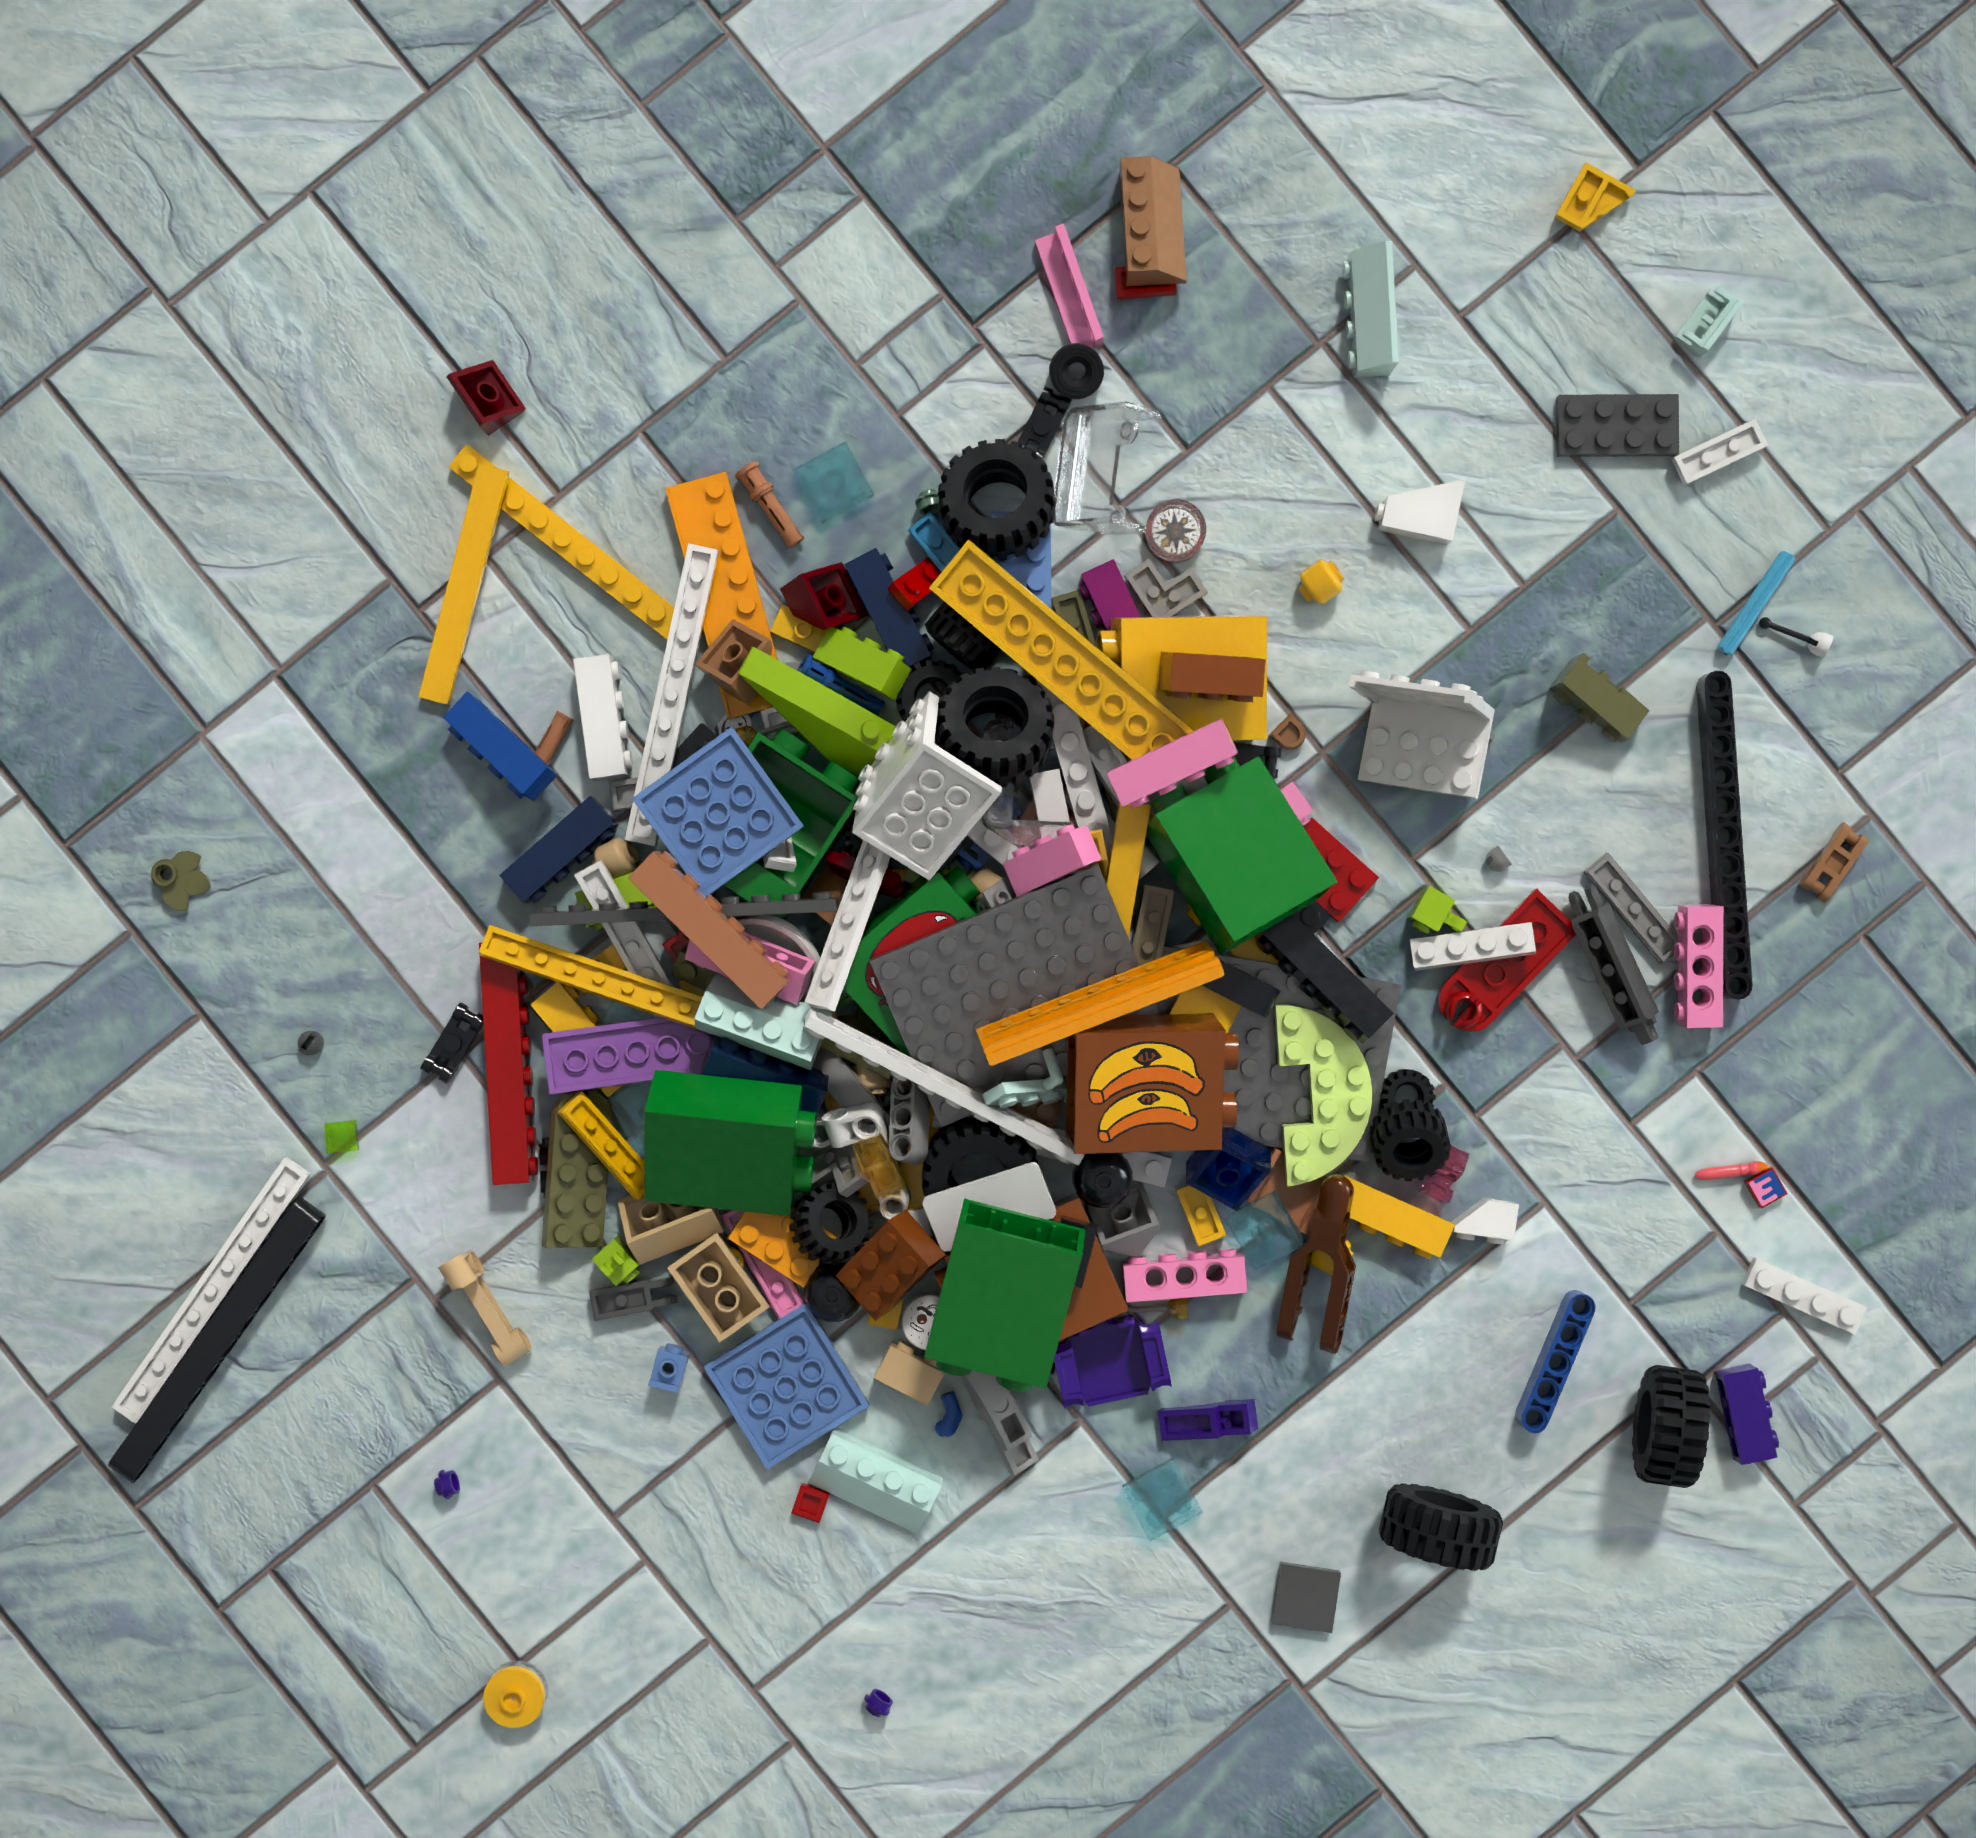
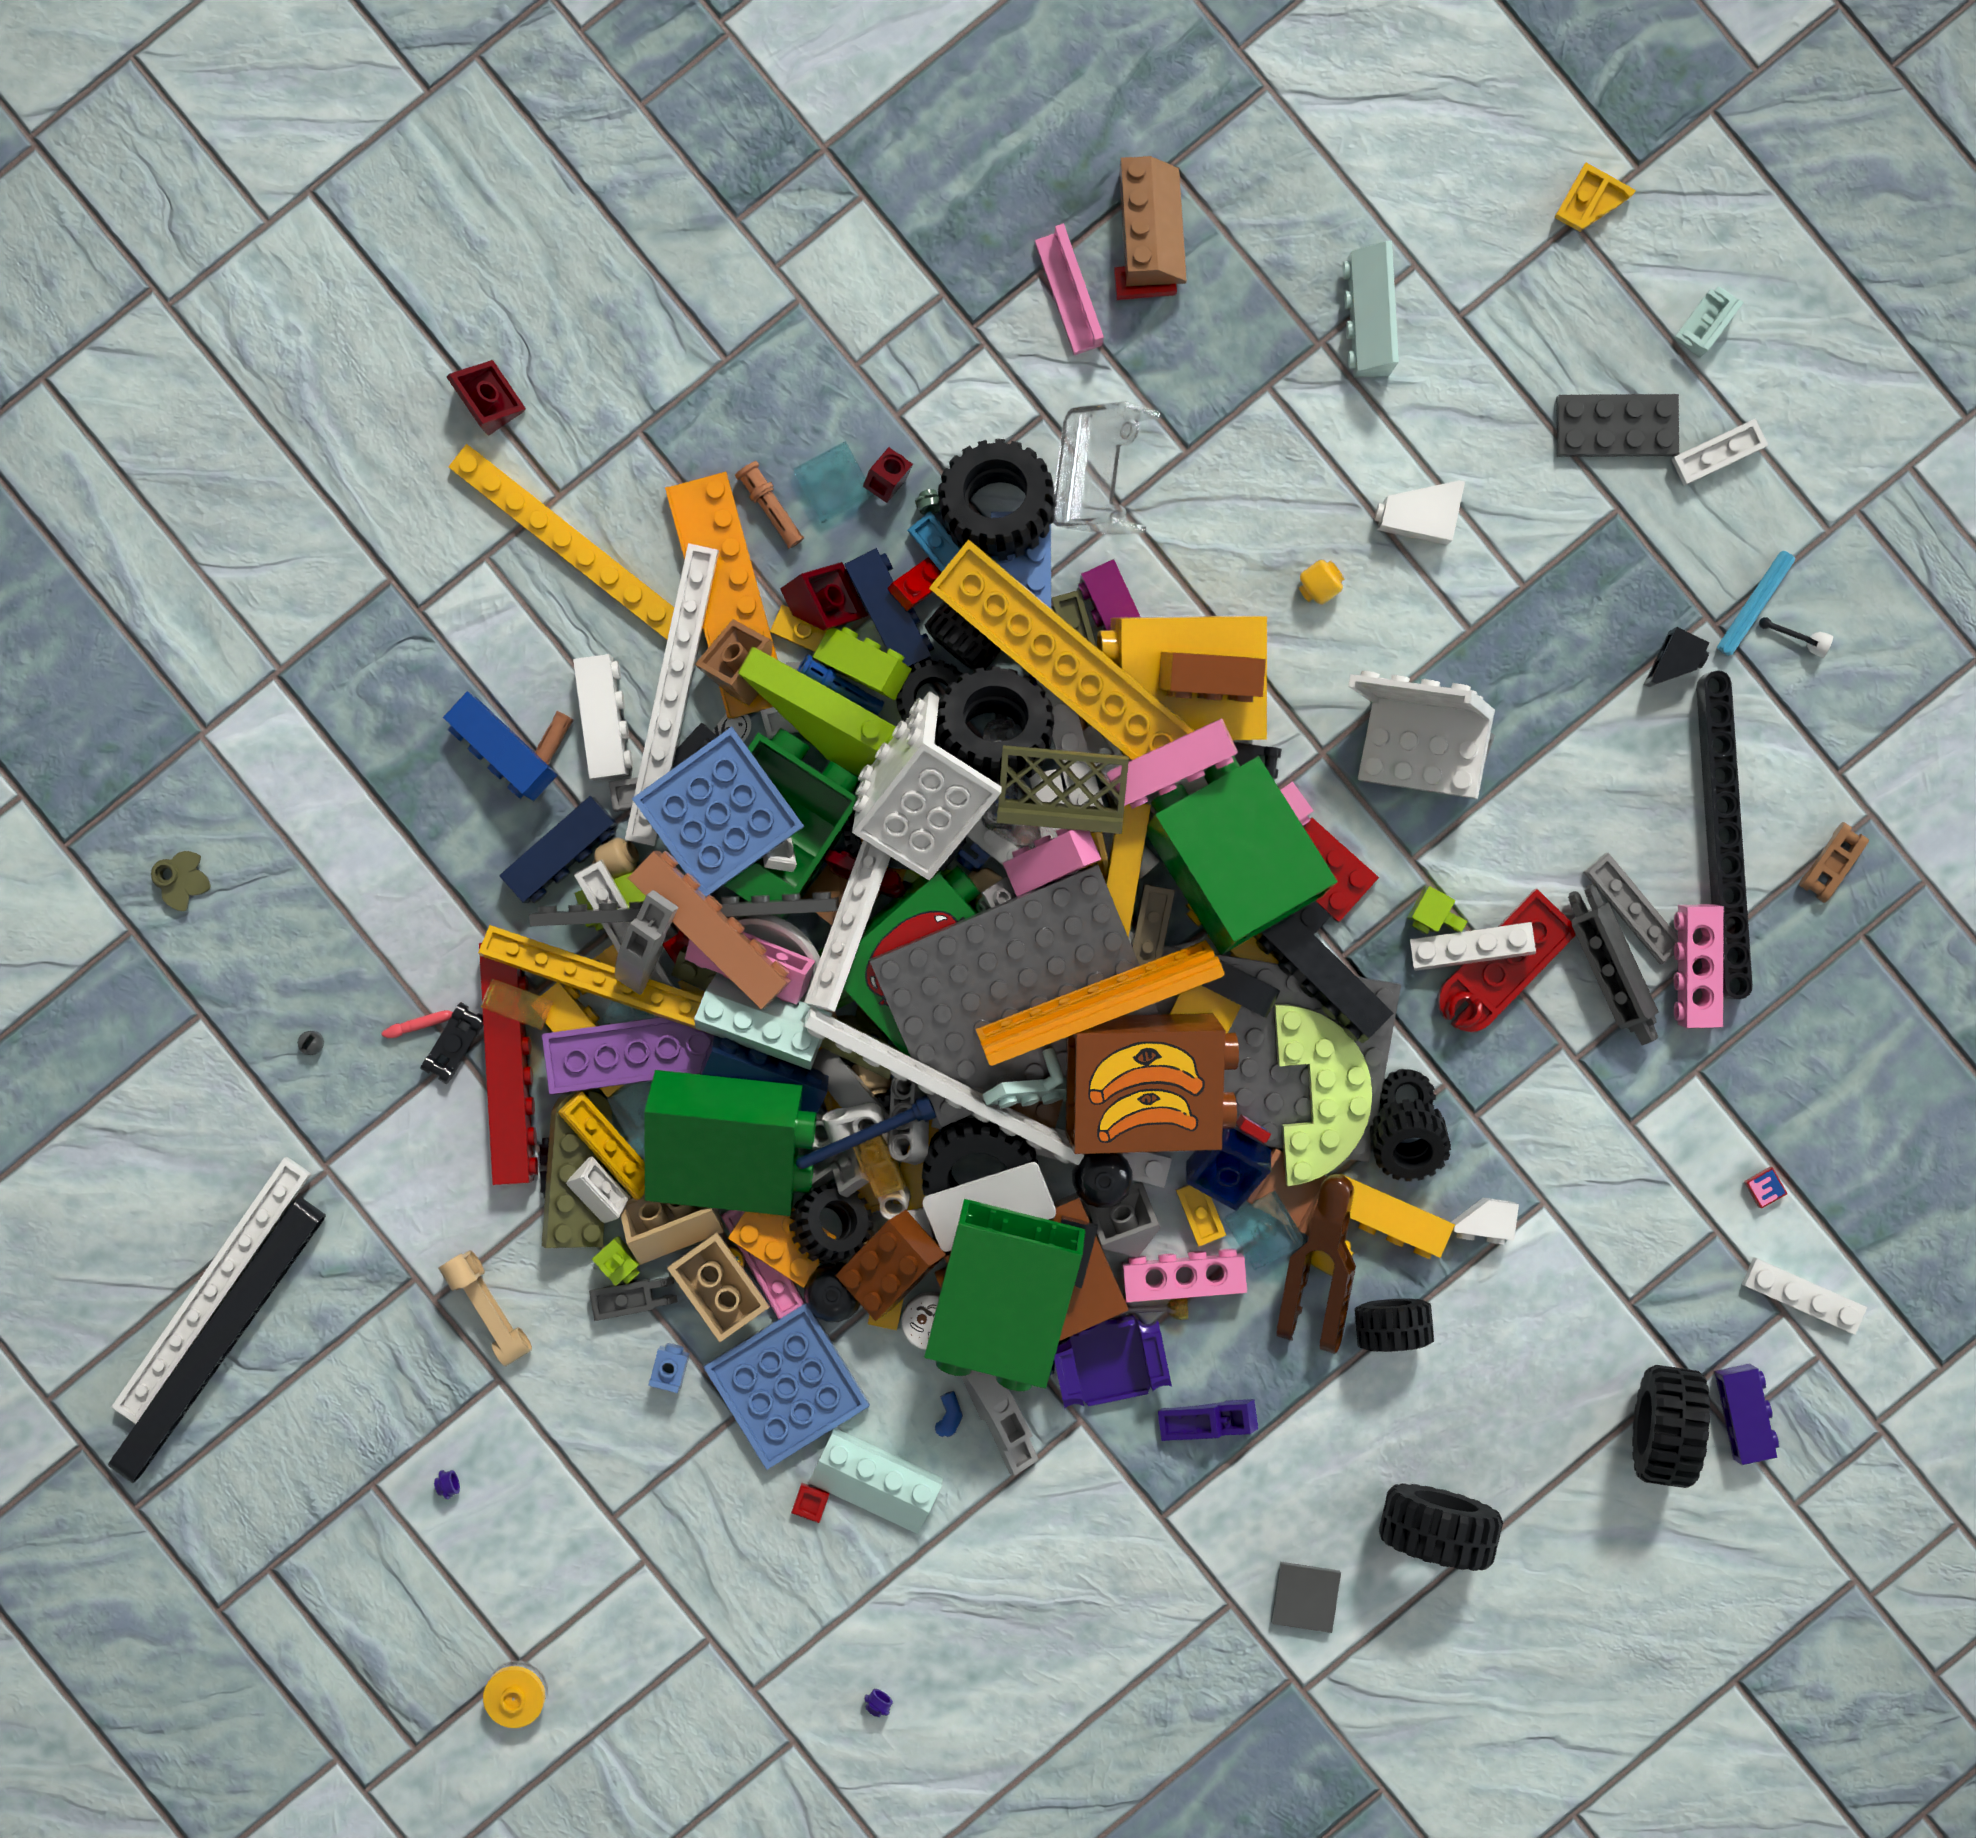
clear neon green tile [324,1120,360,1154] -> none
yellow tile [418,463,510,705] -> none
hinge [735,721,793,748] -> none
tan brick [874,1341,945,1406] -> none
black plate [1017,386,1072,459] -> none
black tyre [1049,343,1104,399] -> none
clear light blue plate [1121,1457,1203,1541] -> none
light grey plate [1124,559,1208,617] -> none
clear piece [1145,499,1206,563] -> none
medium nougat tile [1269,713,1306,750] -> none
clear pink leg [1419,1145,1469,1204] -> none
light grey hinge [1486,845,1512,872] -> none
blue beam [1515,1290,1596,1433] -> none
olive wedge [1549,653,1650,742] -> none
coral piece [1695,1161,1770,1180] -> none
none -> coral piece [382,1010,453,1038]
none -> clear yellow slope [481,979,553,1030]
none -> white slope [566,1156,630,1223]
none -> light grey slope [615,890,679,995]
none -> dark blue piece [796,1095,937,1169]
none -> dark red brick [863,447,913,503]
none -> olive fence [997,745,1129,834]
none -> red tile [1236,1114,1271,1144]
none -> black tyre [1354,1299,1434,1352]
none -> black slope [1643,627,1710,687]

